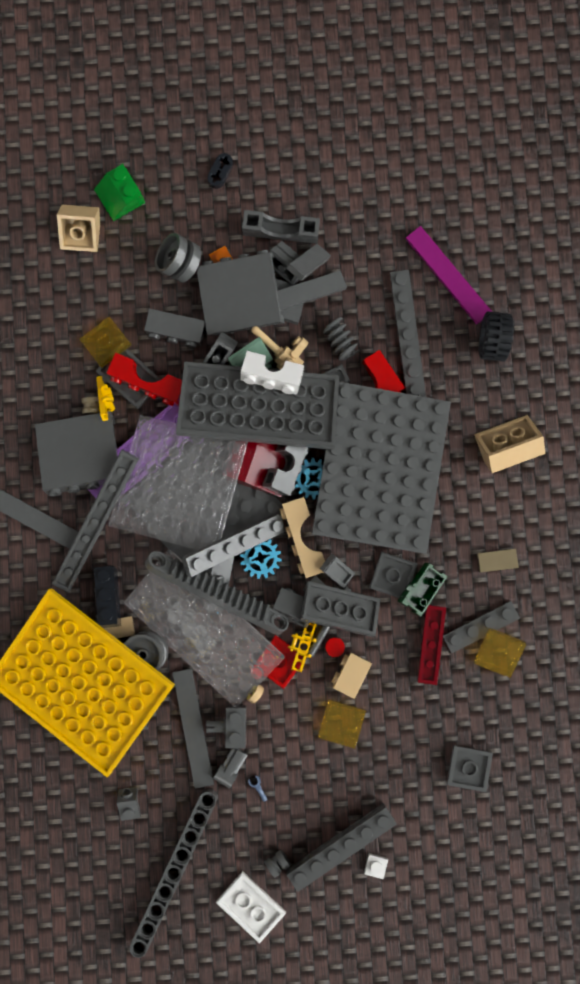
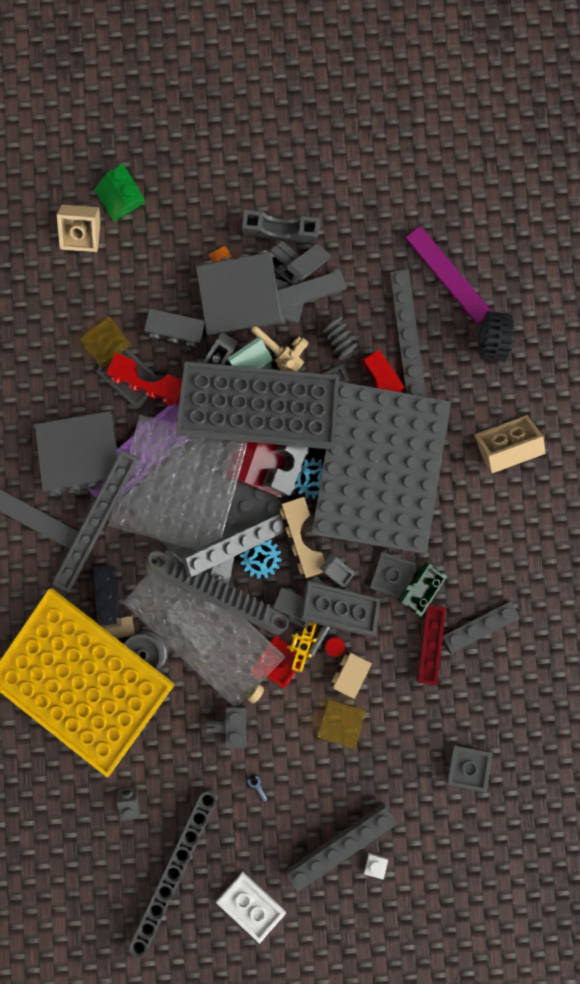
dark tan wheel [81,397,100,415] -> none
yellow piece [96,376,115,421] -> none
dark grey wheel [155,233,201,283] -> none
dark grey tile [173,668,214,789] -> none
black beam [208,153,233,189] -> none
dark grey piece [213,748,248,789] -> none
white arch [241,351,304,394] -> none
dark grey wheel [264,849,291,878] -> none
clear yellow tile [474,628,526,678] -> none
dark tan tile [477,549,519,573] -> none

